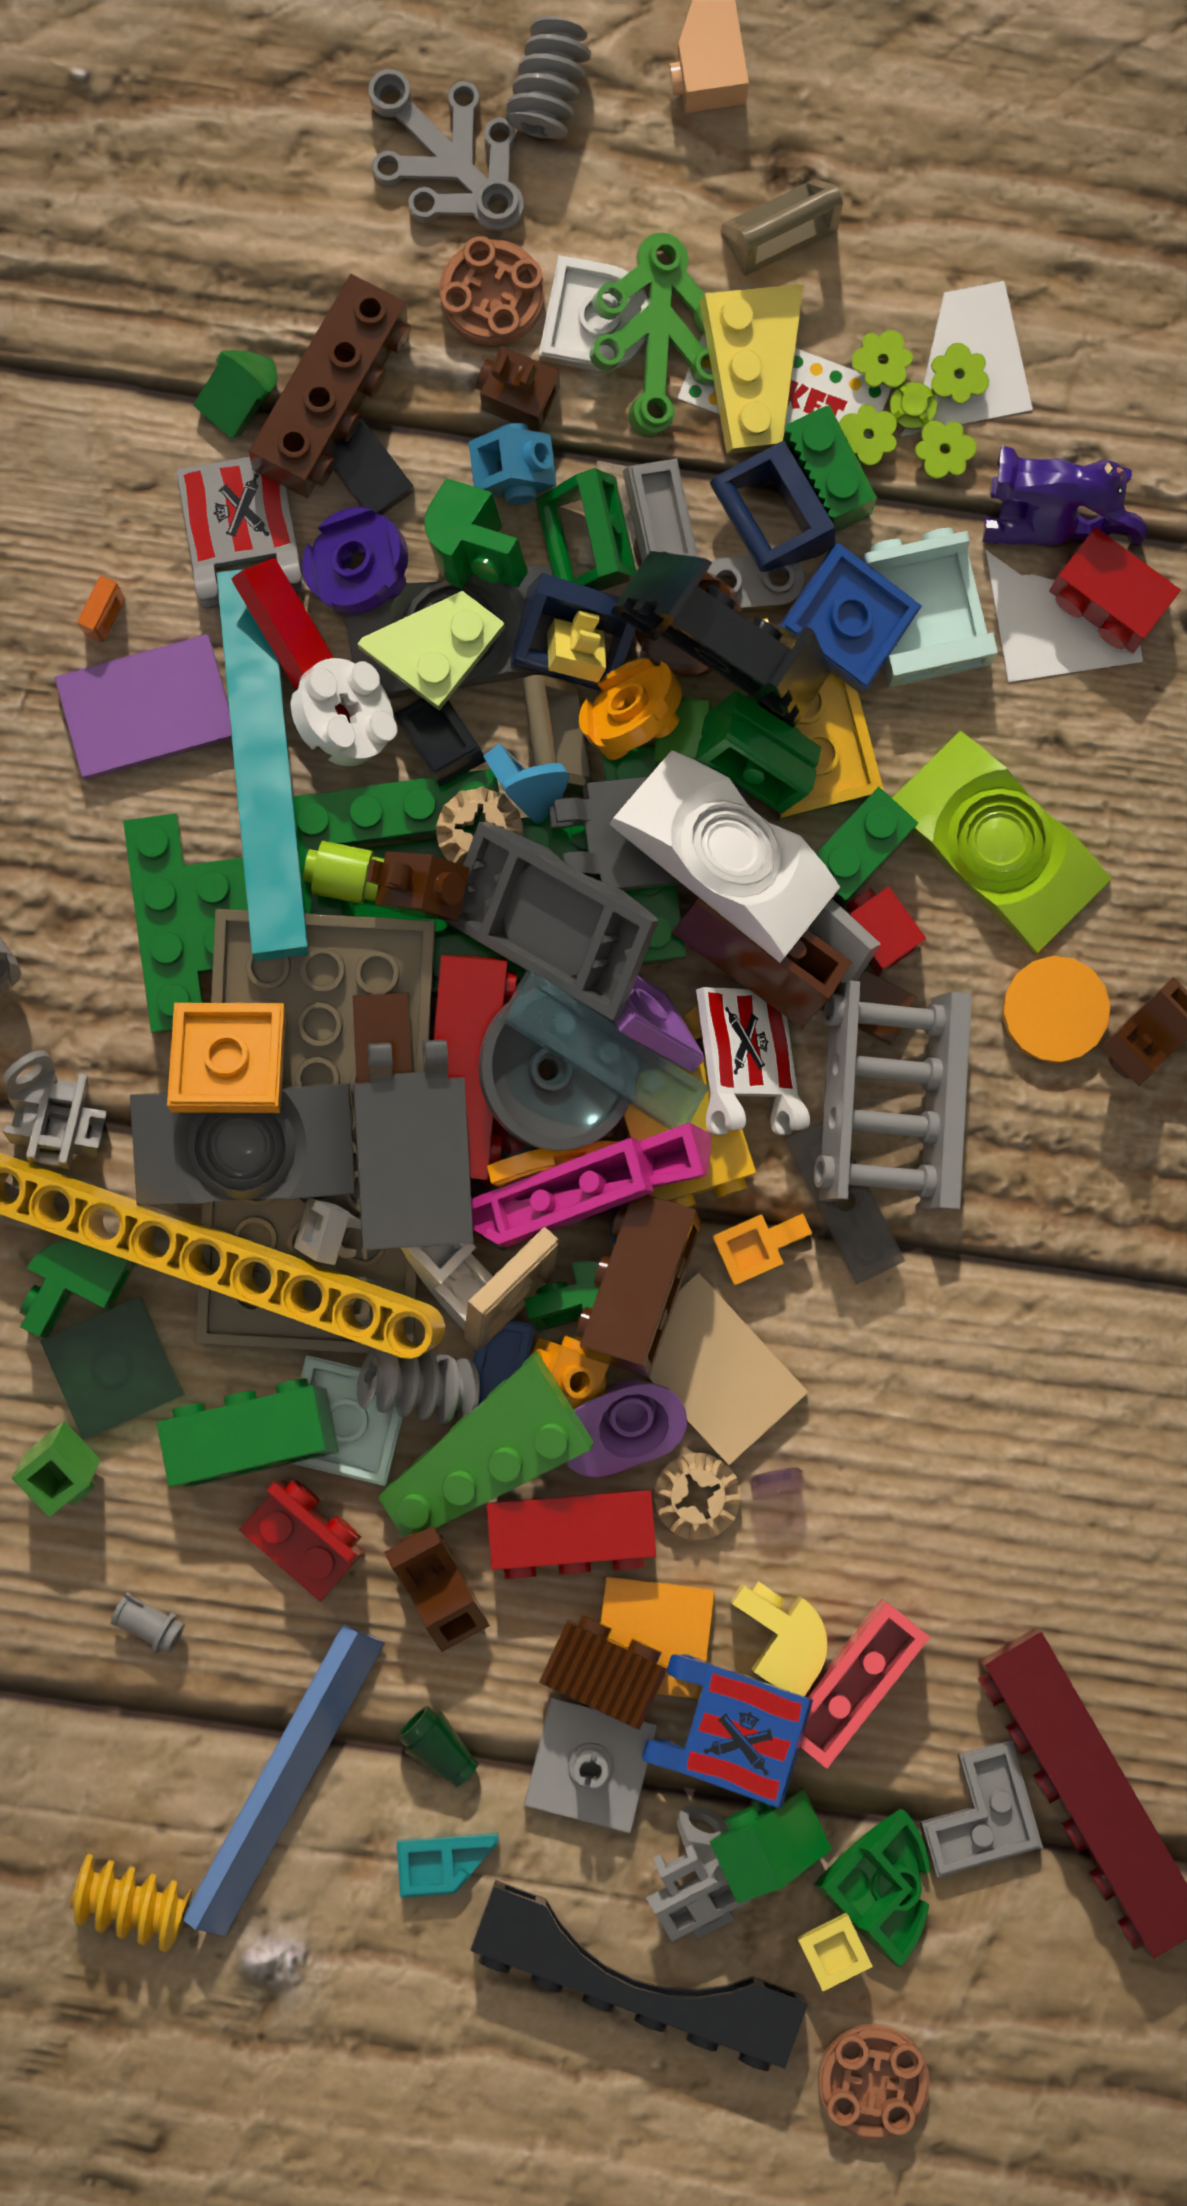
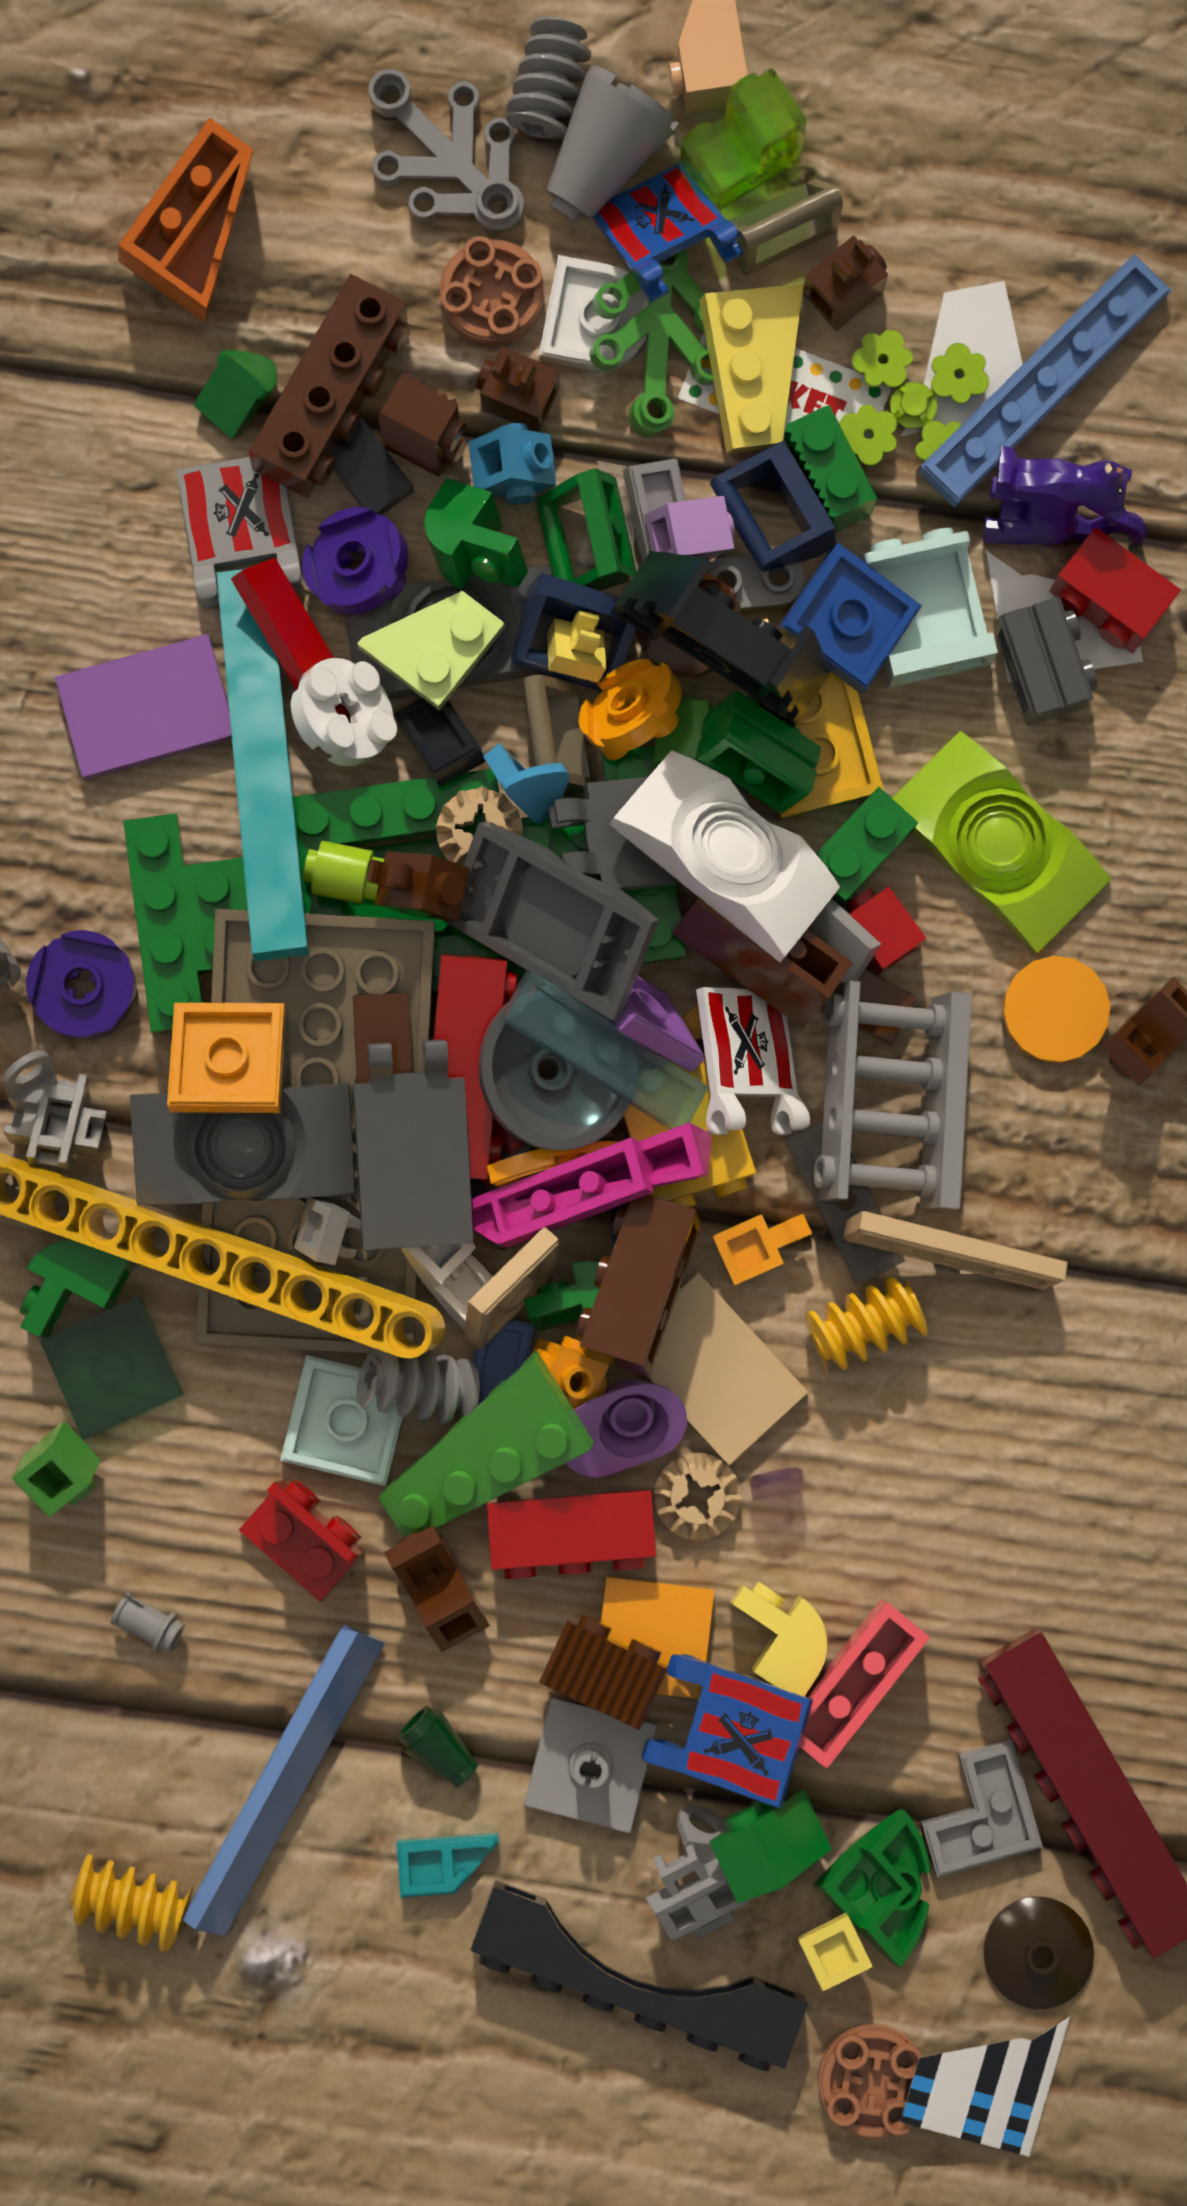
orange tile [77,575,125,643] -> none
green brick [156,1378,339,1489] -> none
none -> dark purple plate [26,930,137,1039]
none -> orange wedge [118,117,253,323]
none -> reddish brown brick [378,373,467,477]
none -> light grey cone [546,65,679,223]
none -> blue flag [592,162,744,301]
none -> lavender brick [645,496,735,560]
none -> clear neon green brick [680,67,807,211]
none -> reddish brown brick [803,235,888,332]
none -> yellow piece [805,1276,928,1372]
none -> tan tile [843,1211,1068,1290]
none -> sticker [900,2017,1070,2157]
none -> medium blue tile [917,254,1172,508]
none -> dark brown dish [983,1896,1094,2009]
none -> dark grey brick [994,597,1098,726]

